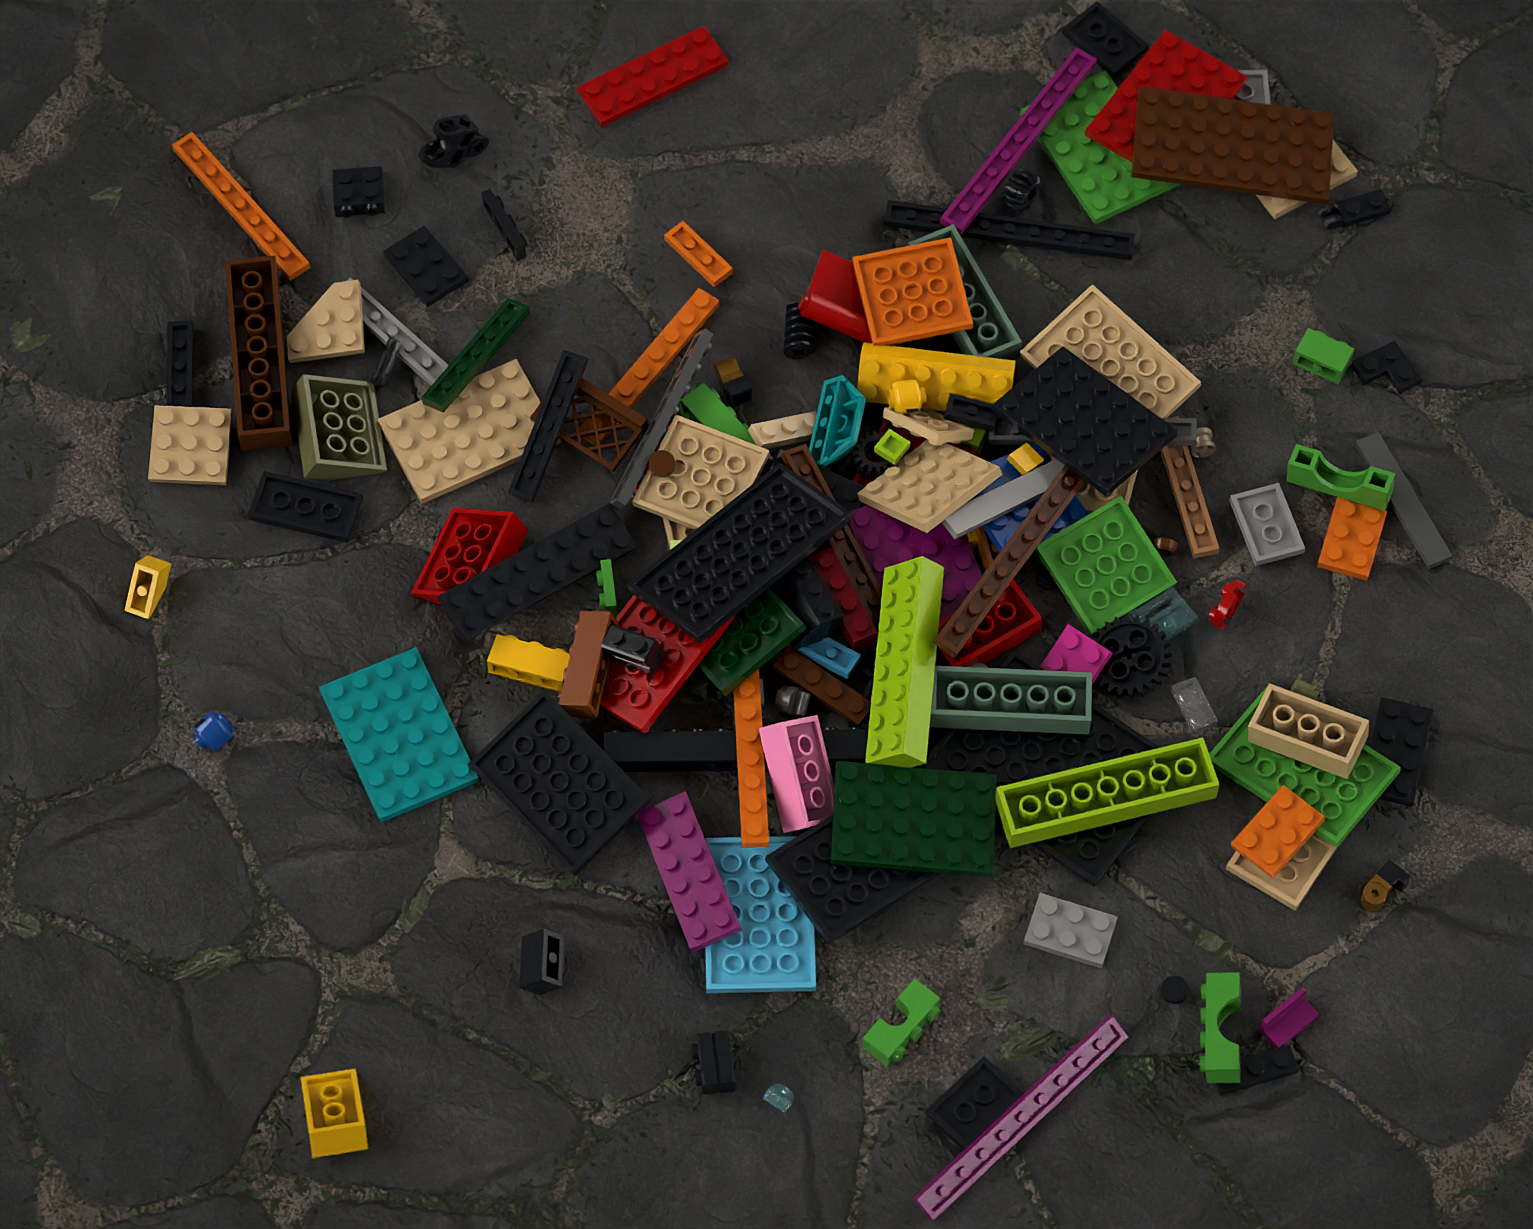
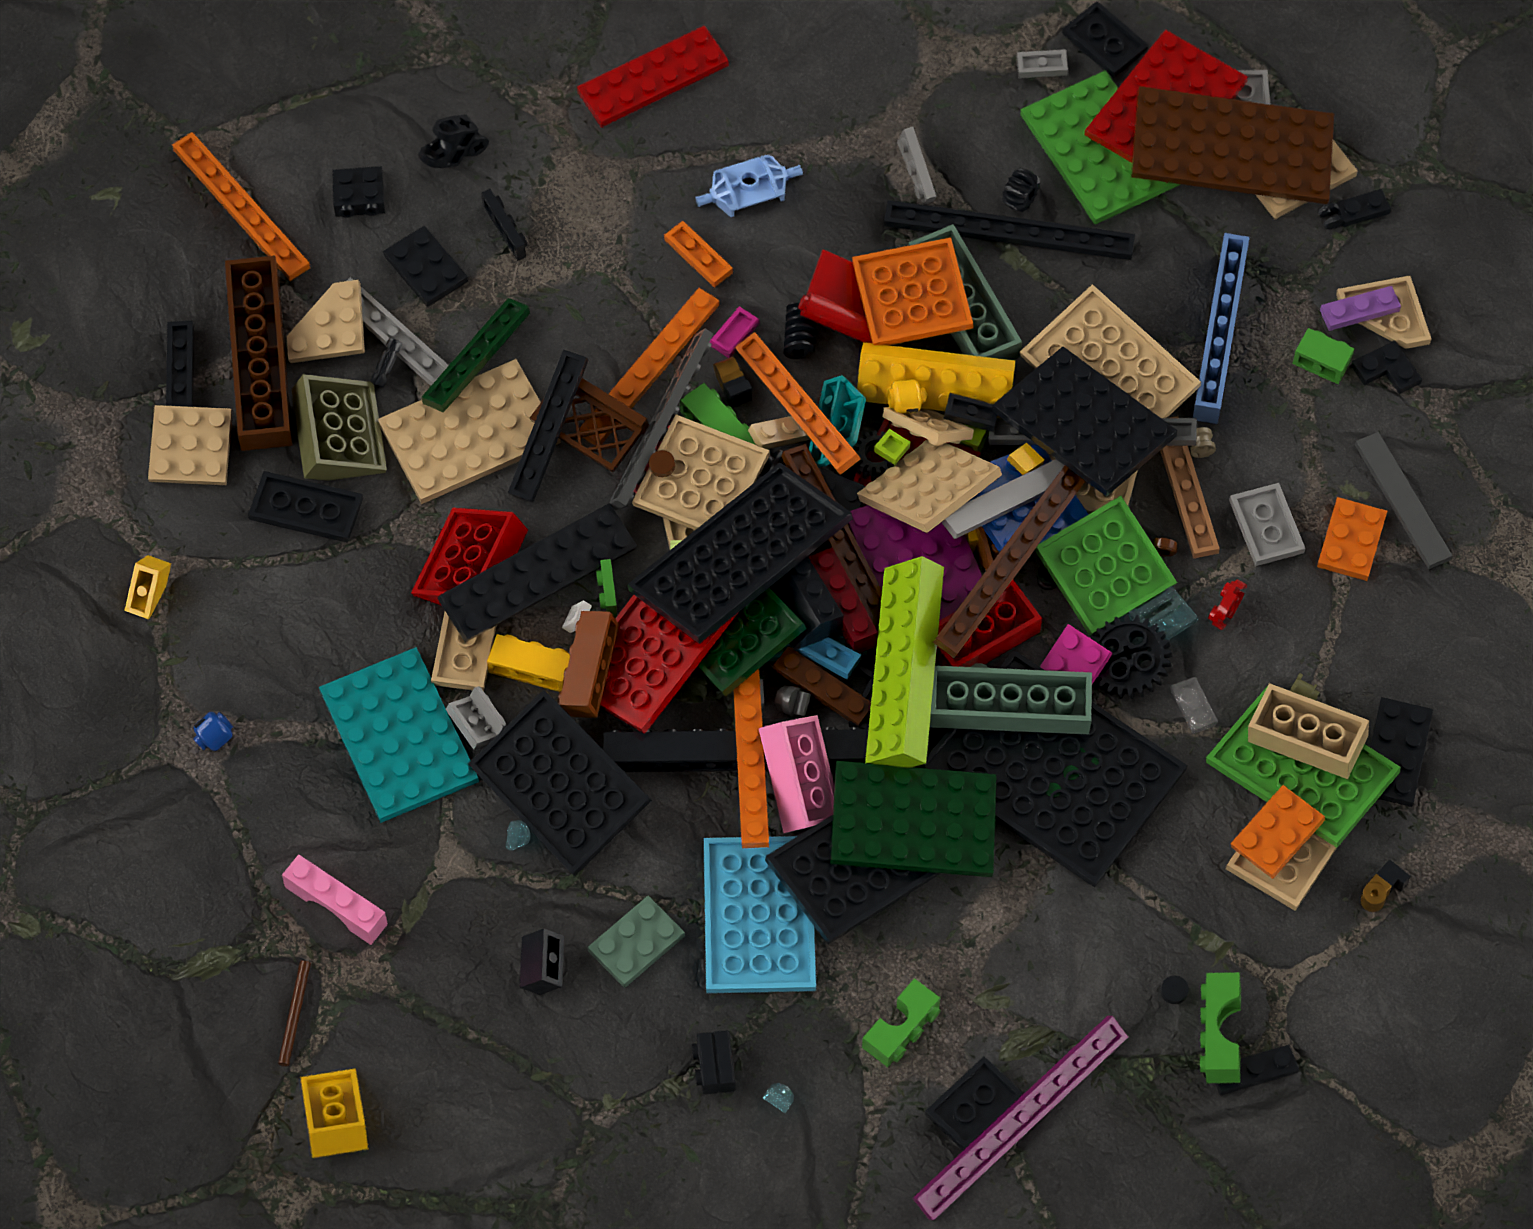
black brick [601,625,666,675] -> none
magenta plate [638,791,742,953] -> none
magenta plate [940,47,1097,235] -> none
lime brick [995,738,1219,848] -> none
light grey plate [1023,893,1118,969] -> none
magenta panel [1259,987,1319,1048] -> none
bright green arch [1286,444,1395,511] -> none
none -> reddish brown bar [278,960,311,1067]
none -> bright pink arch [282,855,388,945]
none -> tan plate [431,611,496,691]
none -> light grey bracket [446,686,507,750]
none -> clear light blue plate [505,820,530,850]
none -> white tile [562,600,592,633]
none -> sand green plate [588,896,685,988]
none -> light blue plate [695,155,803,217]
none -> dark pink tile [710,306,760,358]
none -> orange plate [735,332,860,475]
none -> light grey wing [897,127,936,205]
none -> light grey plate [1016,50,1068,78]
none -> medium blue brick [1192,233,1249,424]
none -> medium lavender plate [1320,286,1401,331]
none -> tan plate [1336,276,1431,349]

